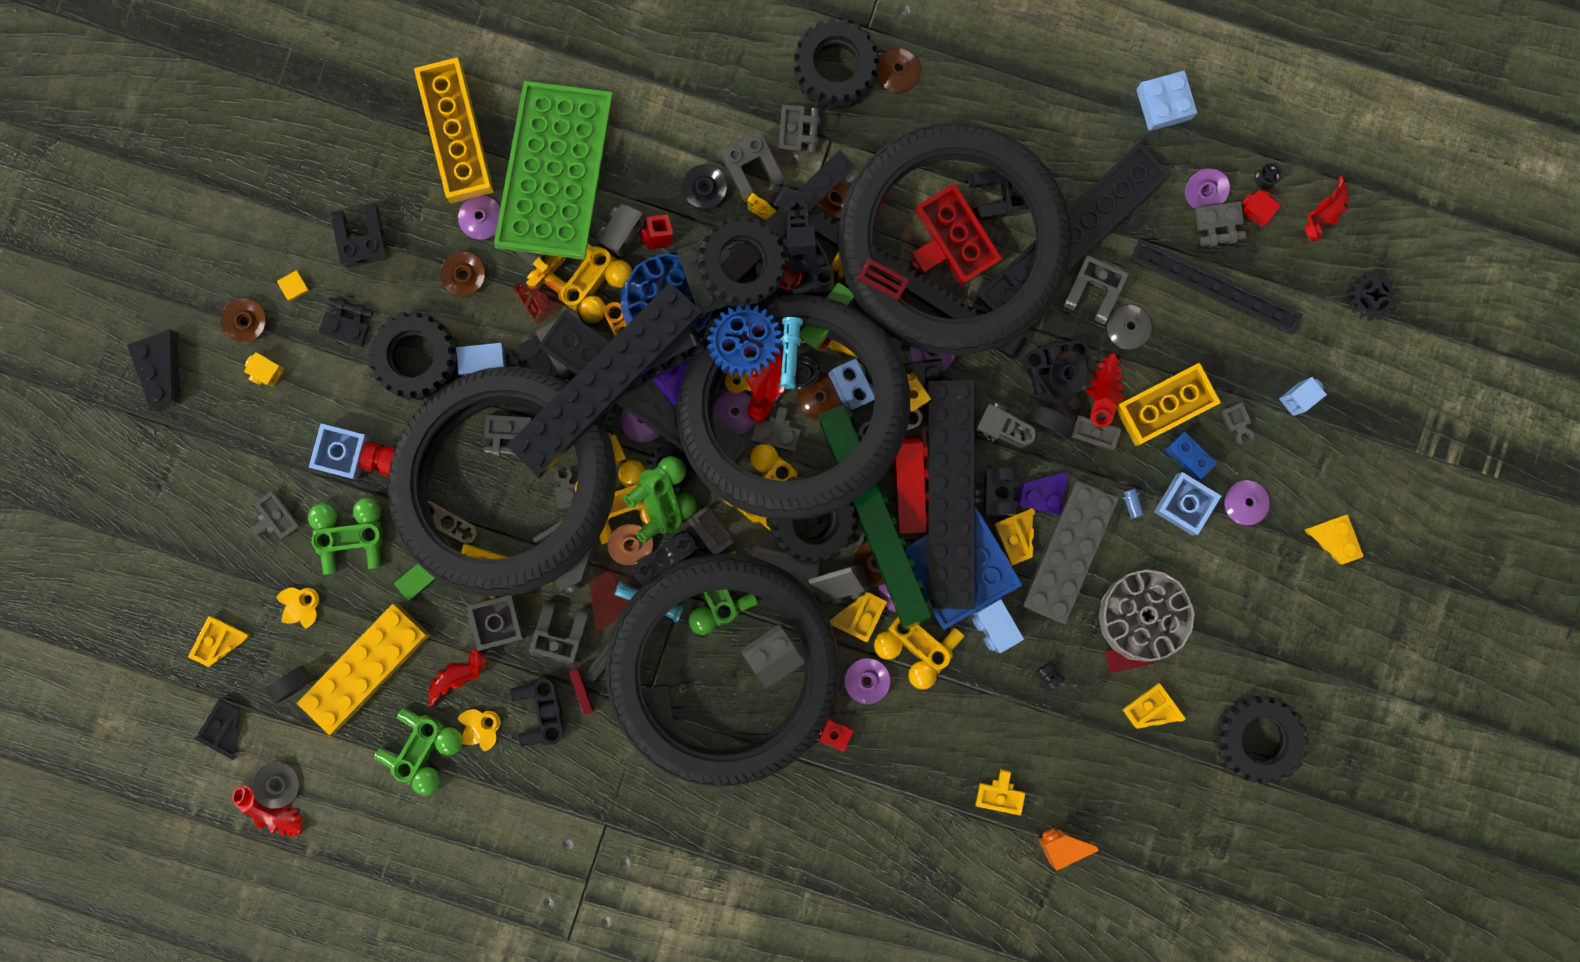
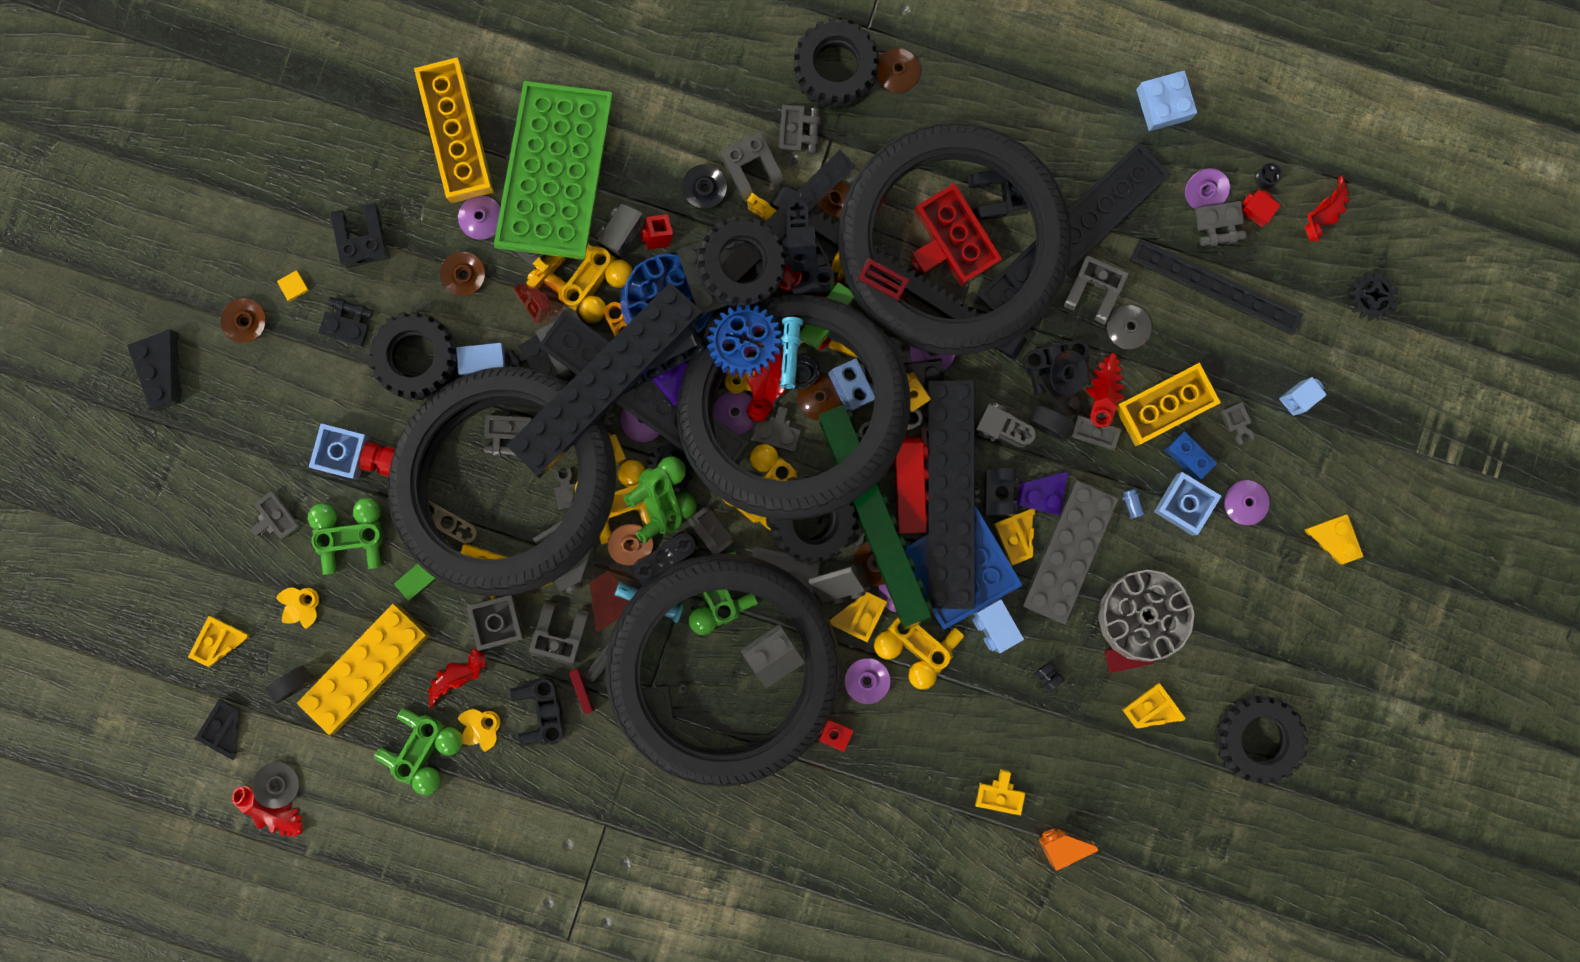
yellow brick [244,352,285,387] -> none

